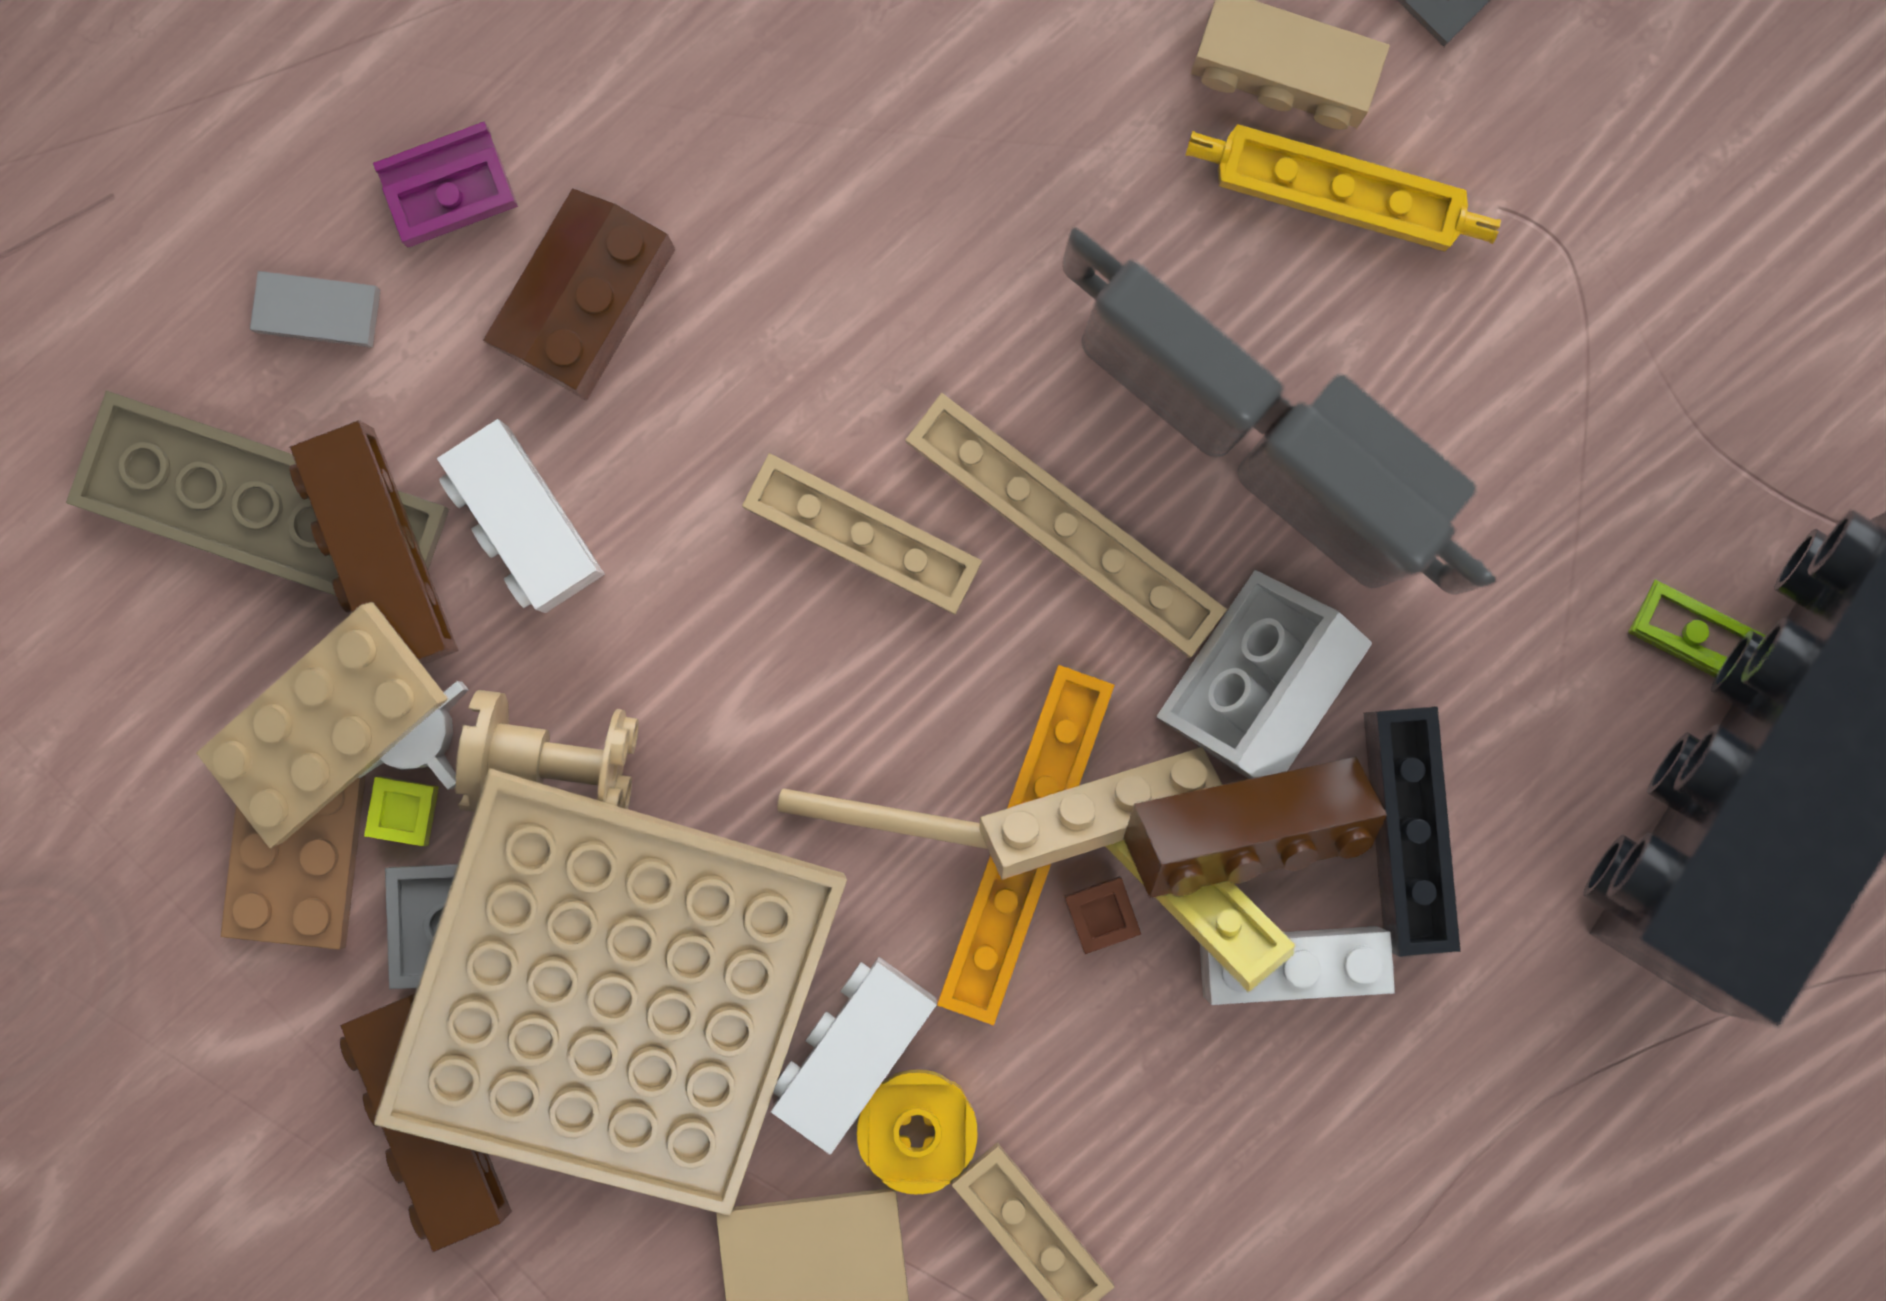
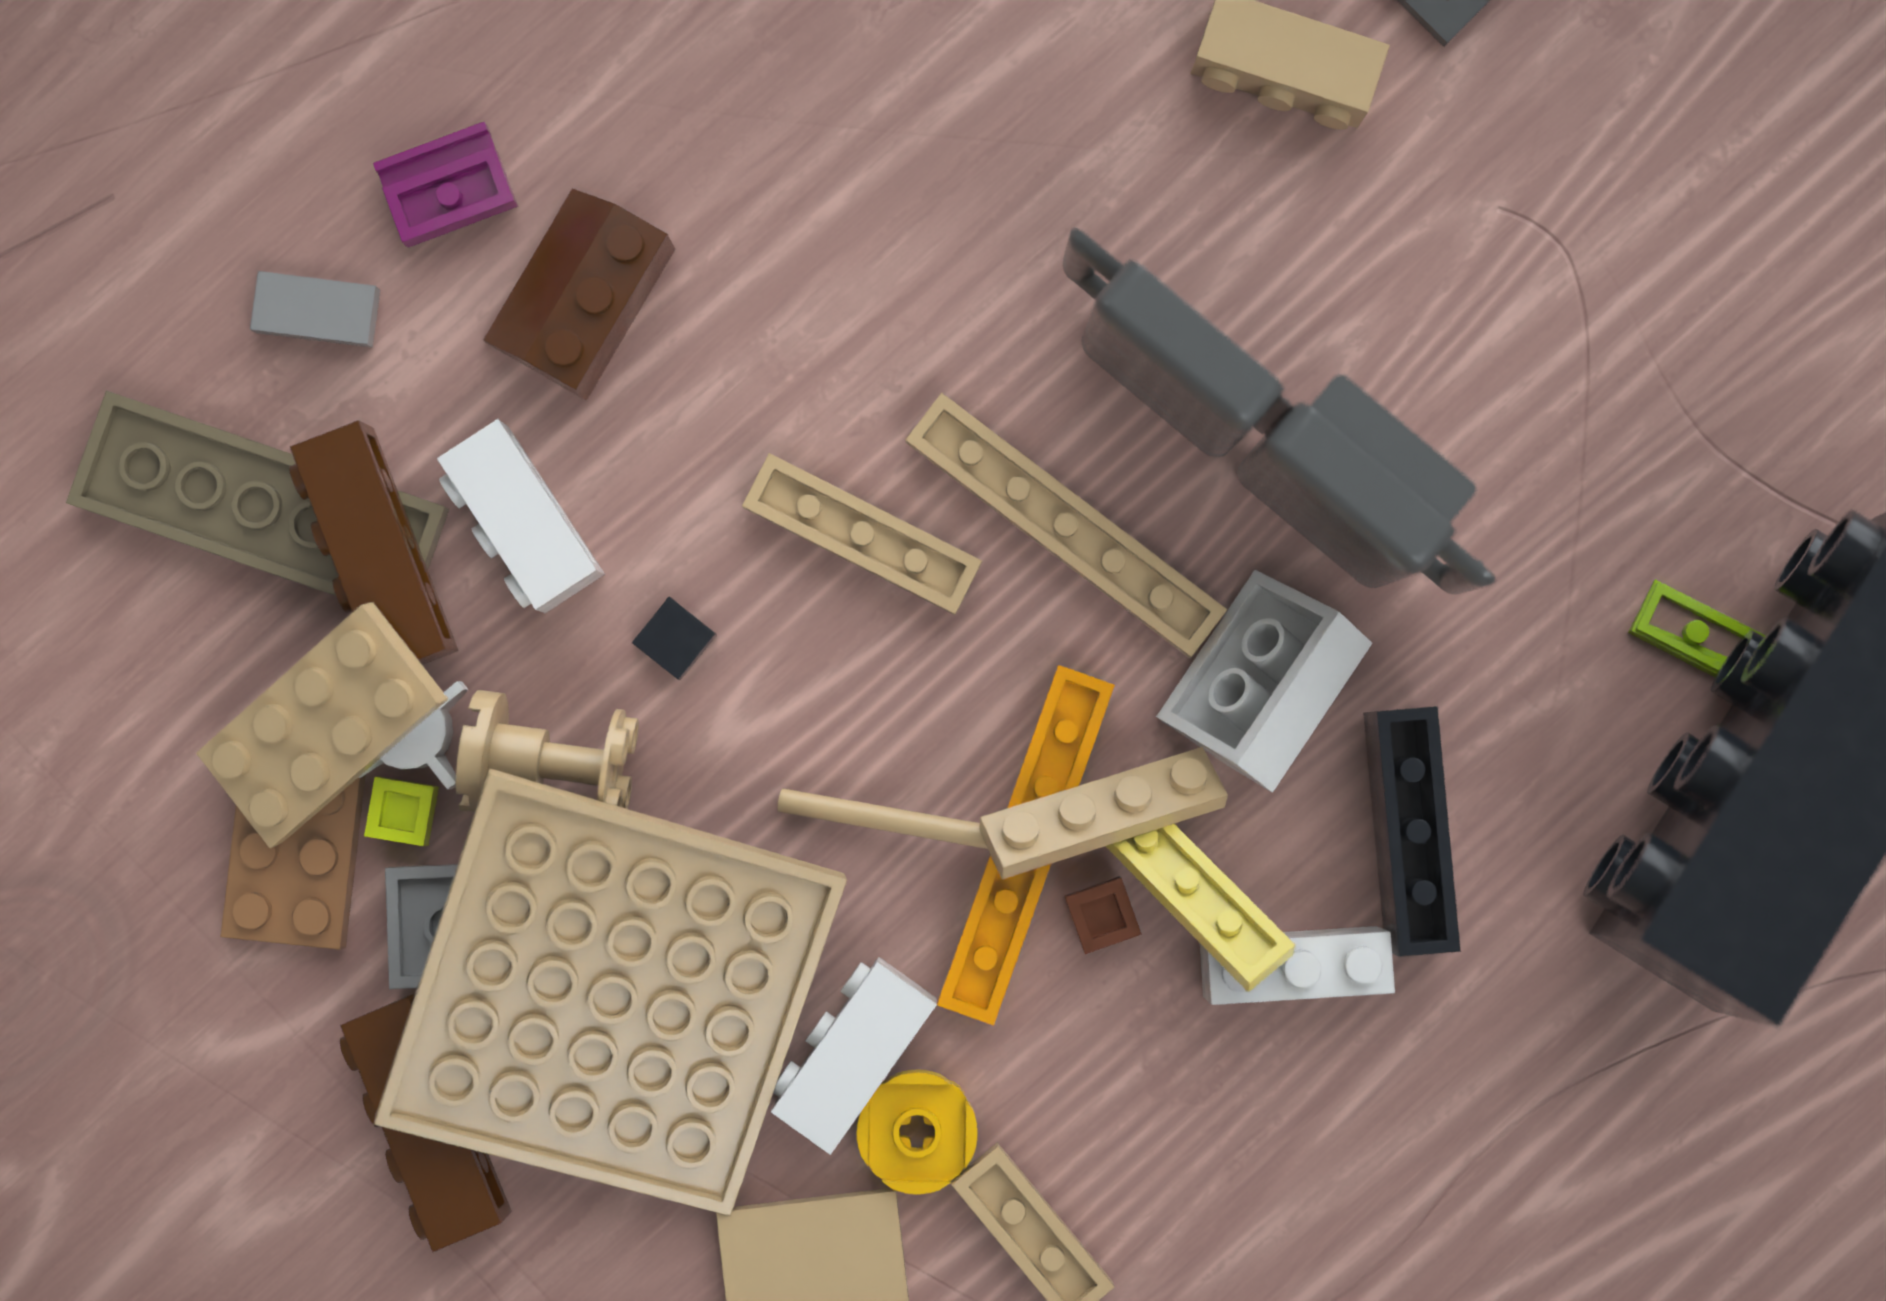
reddish brown brick [1123,756,1387,898] -> none
yellow plate [1185,124,1501,252] -> none
none -> black tile [632,596,717,680]

